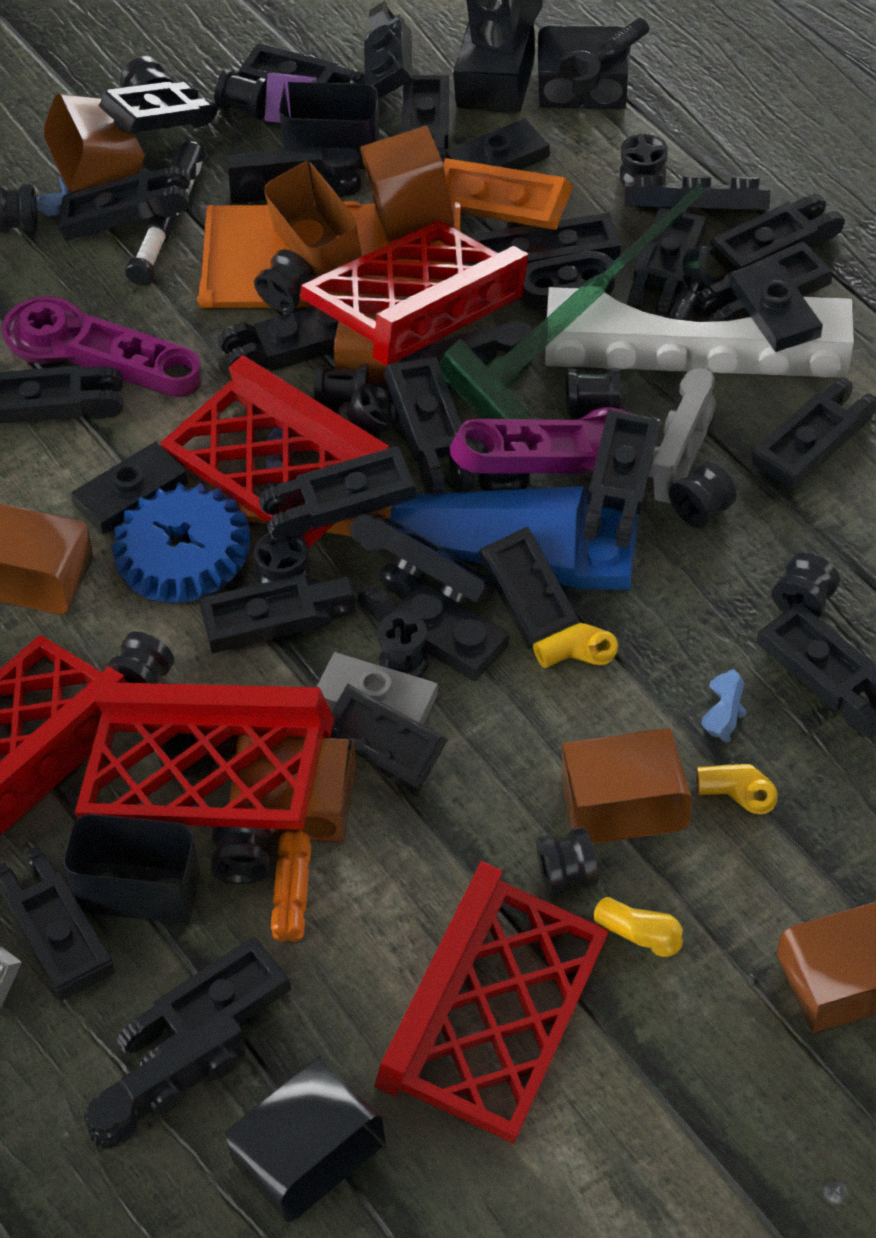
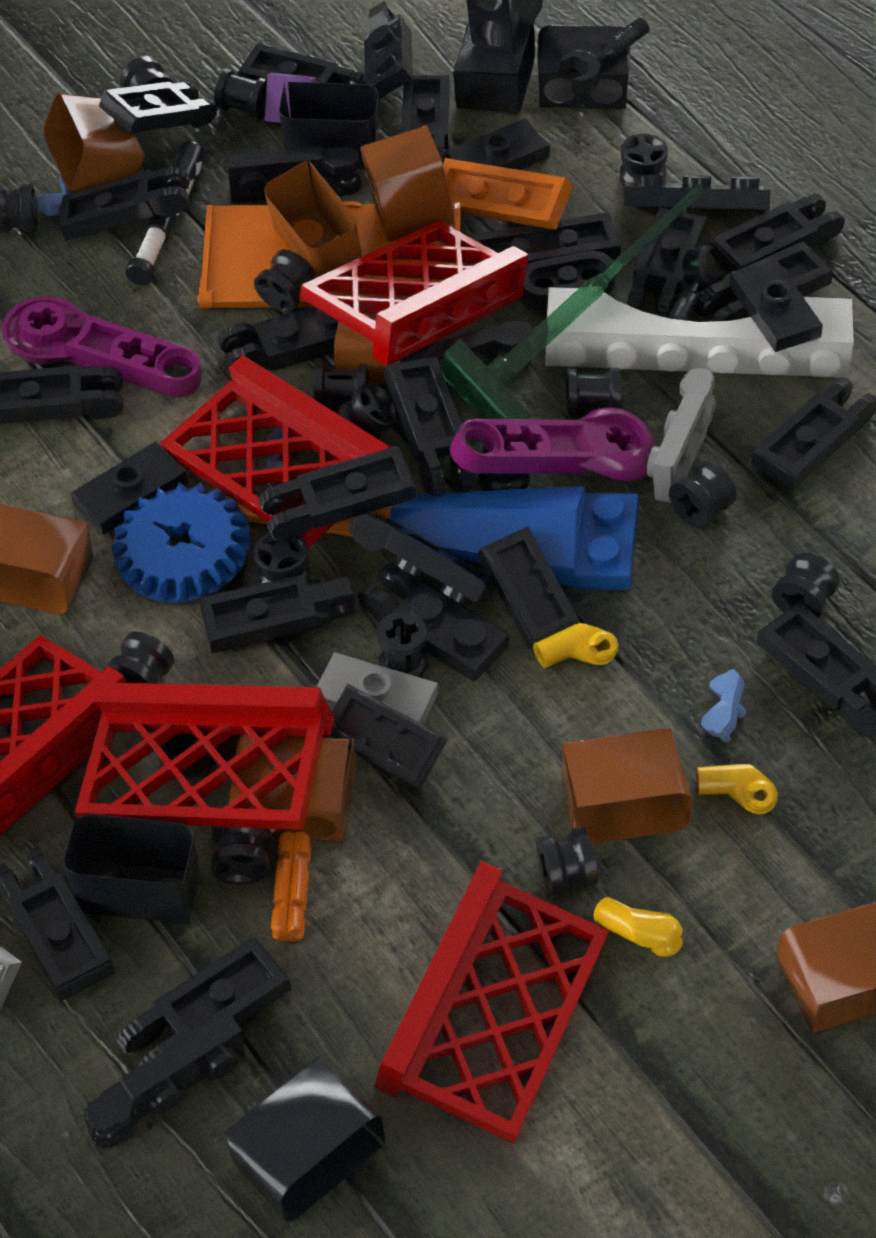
black hinge [583,409,661,548] -> none

